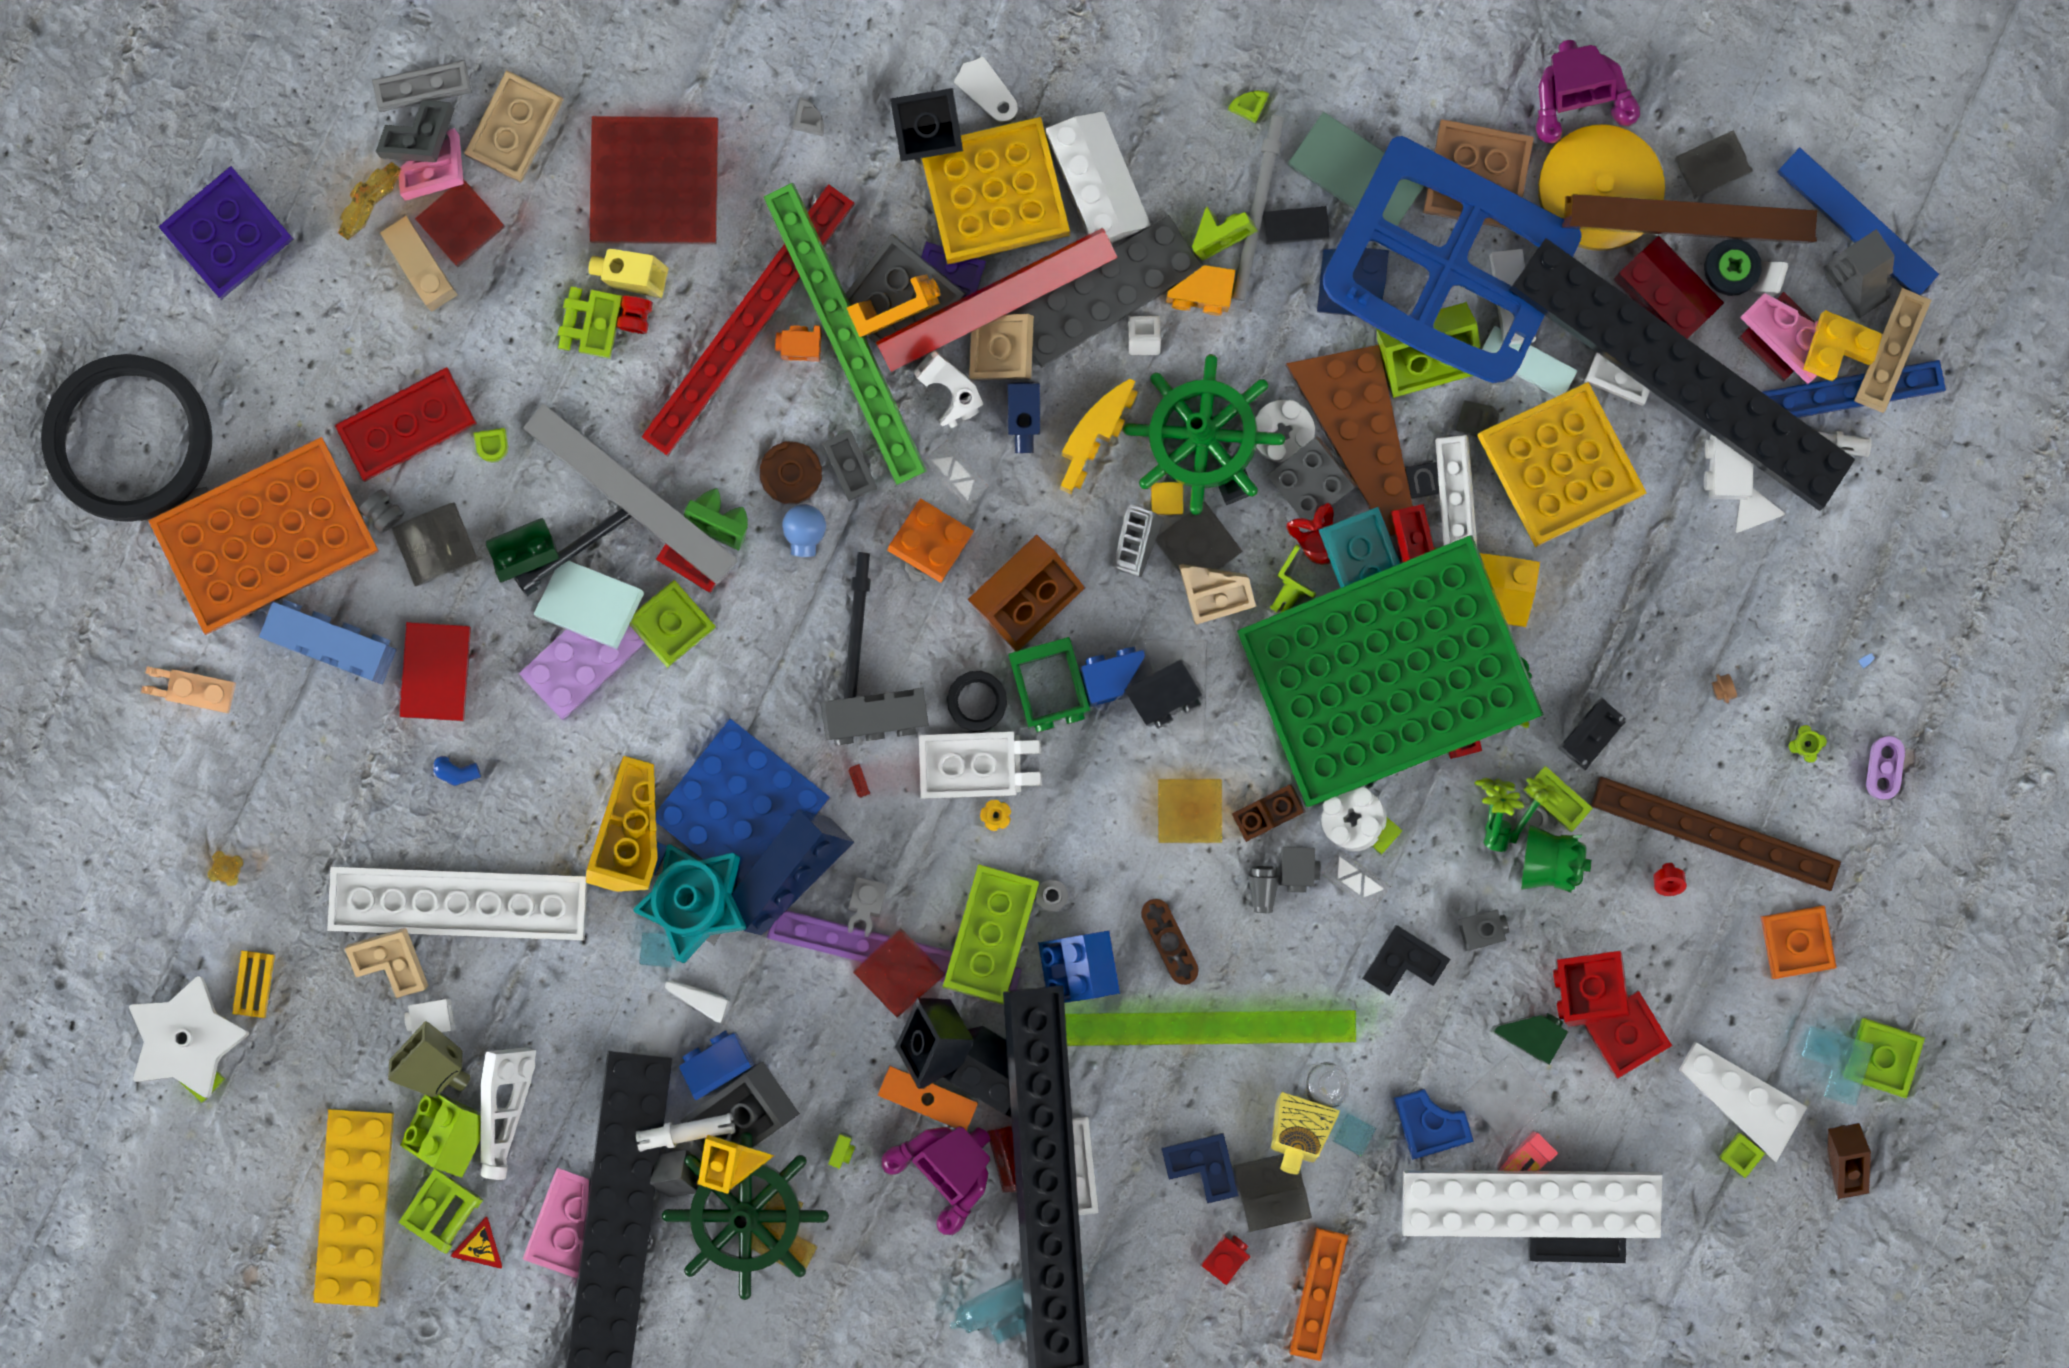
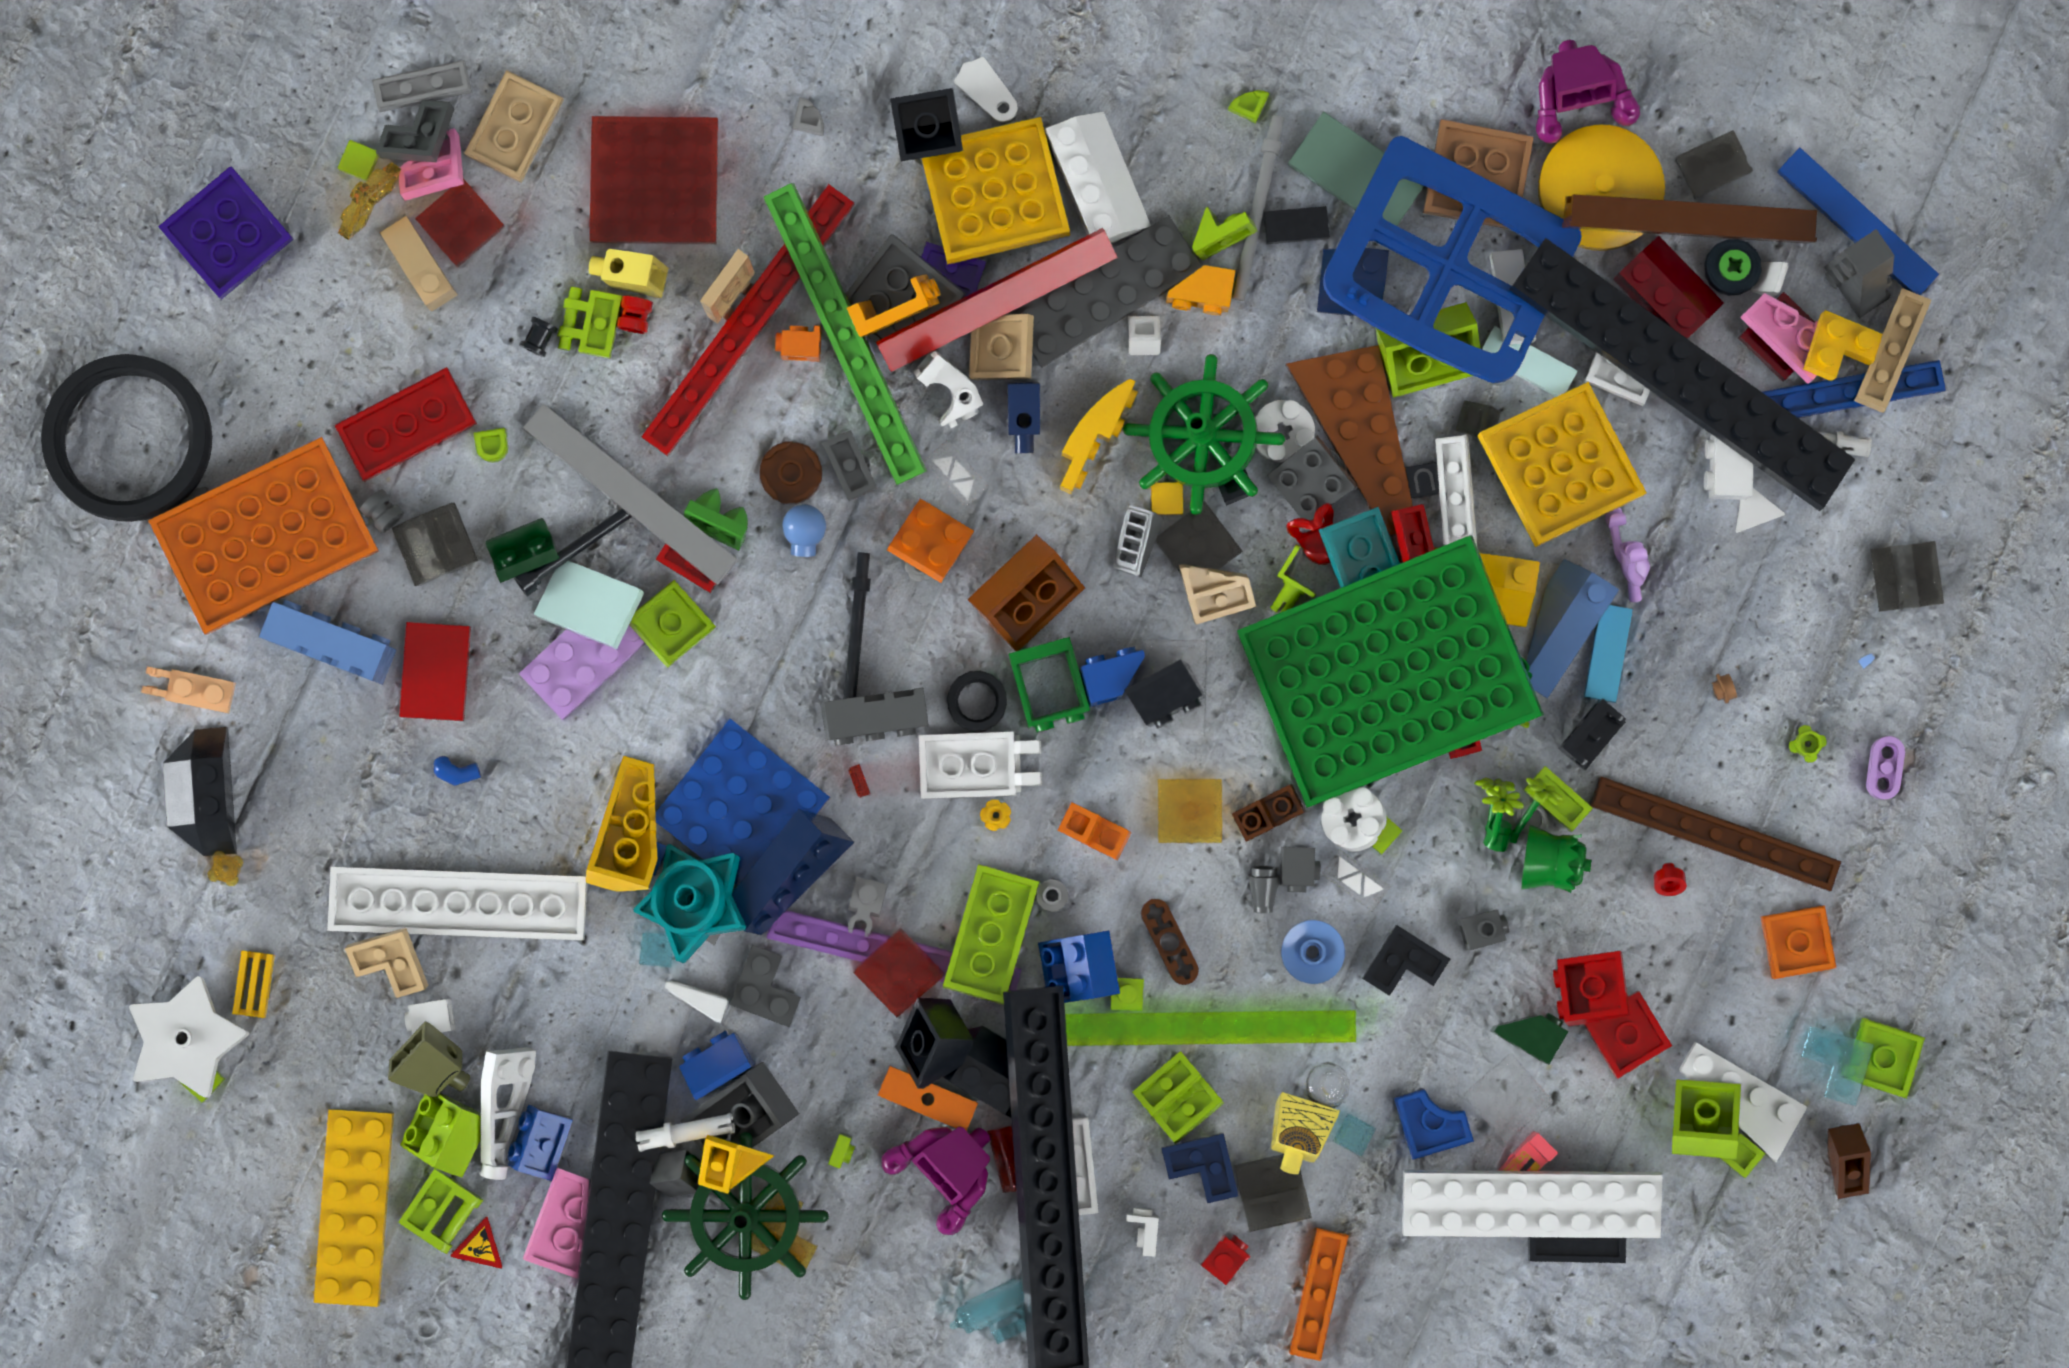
none -> black wedge [163,727,237,856]
none -> lime tile [337,140,379,182]
none -> bracket [507,1105,573,1181]
none -> black bush [519,317,558,358]
none -> tan tile [700,249,755,324]
none -> dark grey plate [730,945,801,1027]
none -> orange slope [1057,802,1132,861]
none -> lime plate [1110,978,1144,1011]
none -> white bracket [1126,1208,1159,1257]
none -> lime slope [1132,1051,1224,1144]
none -> medium blue dish [1281,920,1345,984]
none -> medium blue wedge [1526,559,1619,699]
none -> medium azure tile [1583,605,1633,703]
none -> lavender piece [1605,508,1650,602]
none -> lime slope [1672,1079,1741,1159]
none -> clear smoke slope [1870,541,1945,612]

